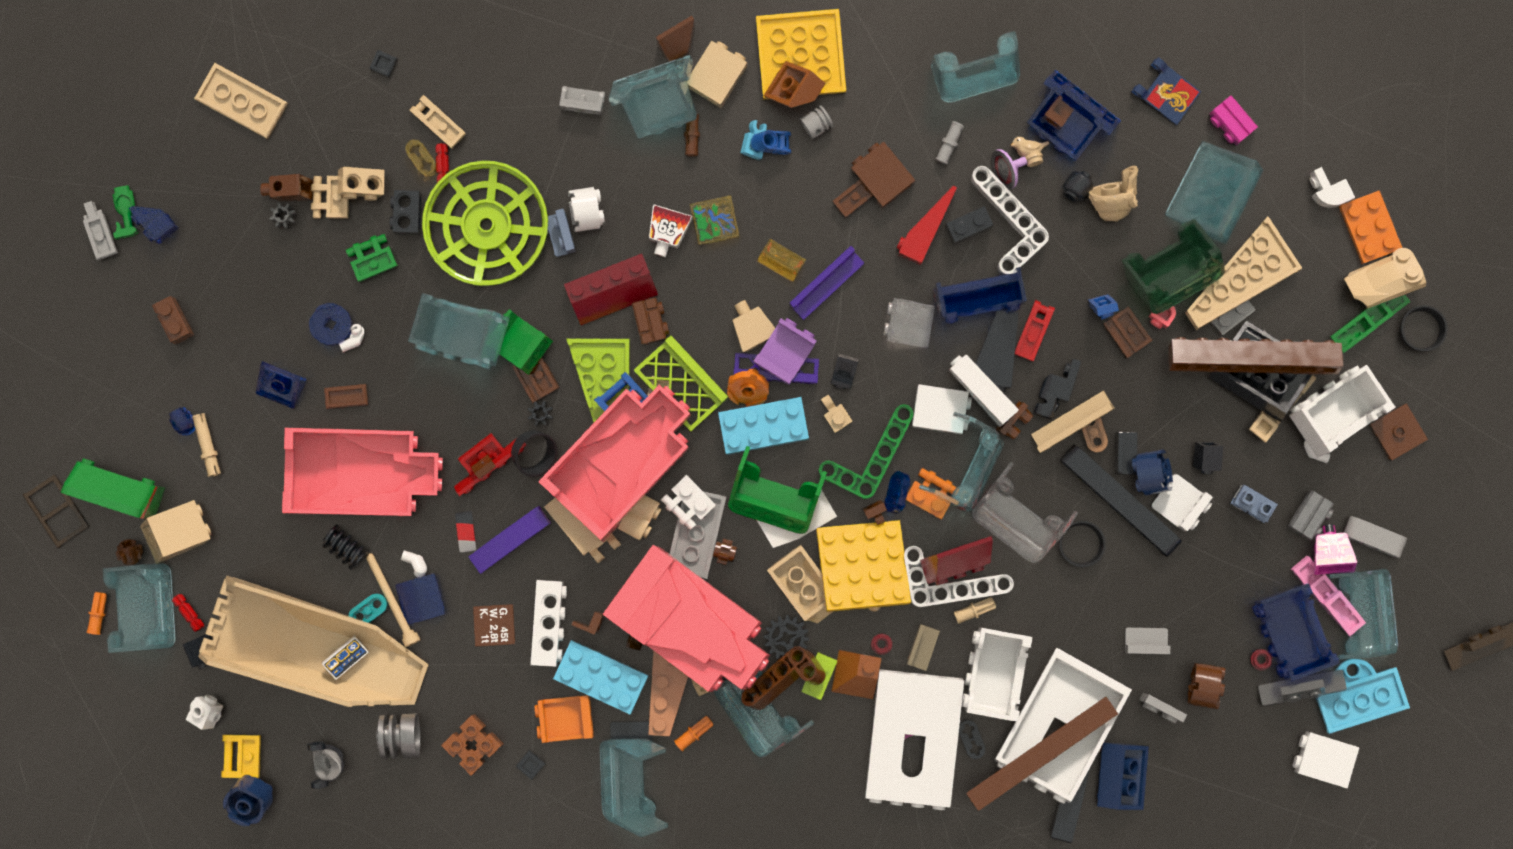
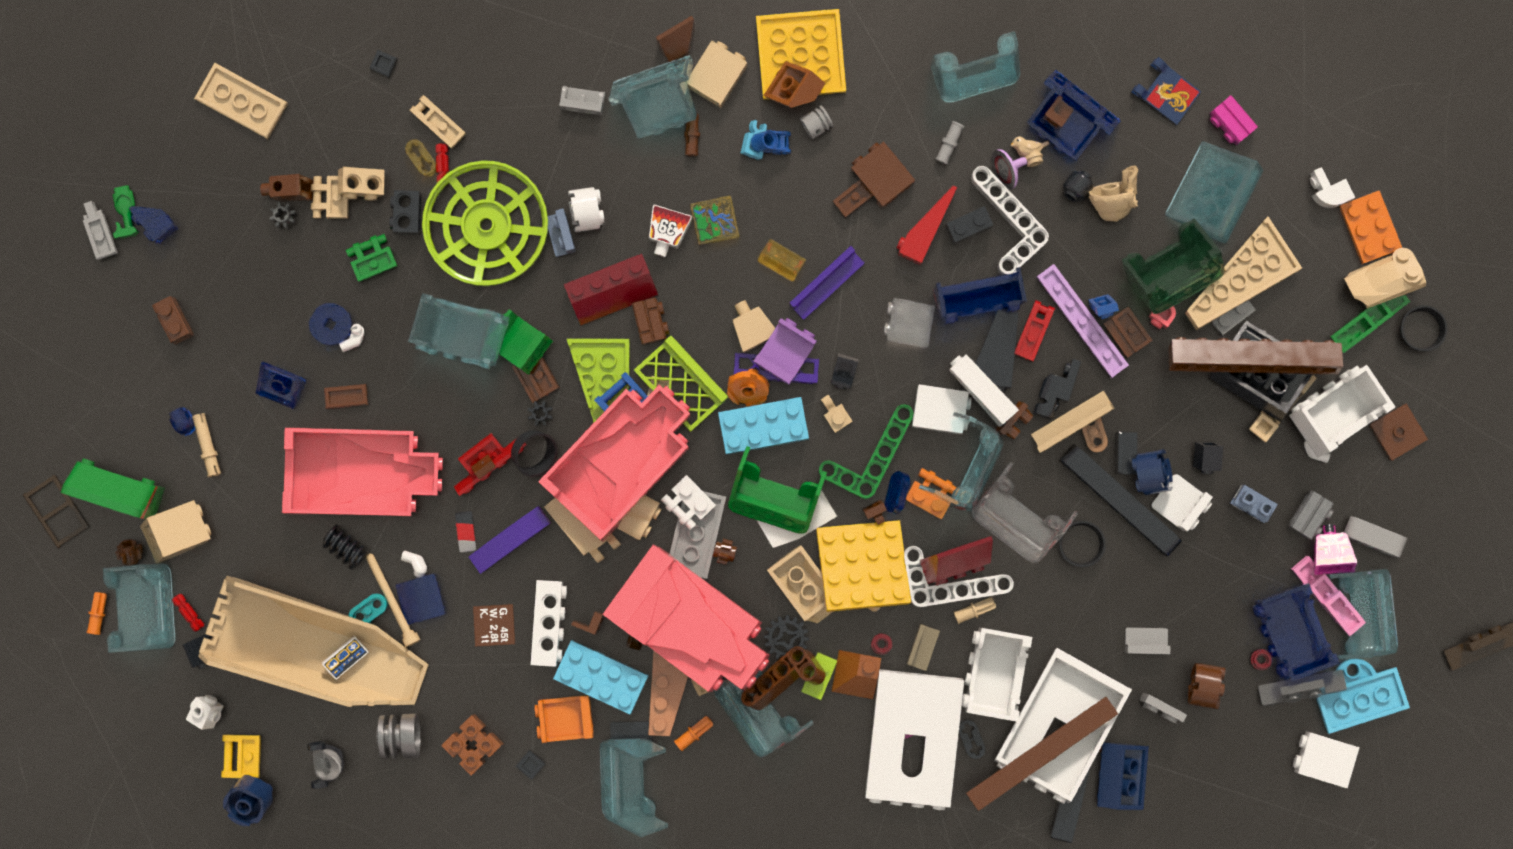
none -> lavender plate [1036,264,1129,378]

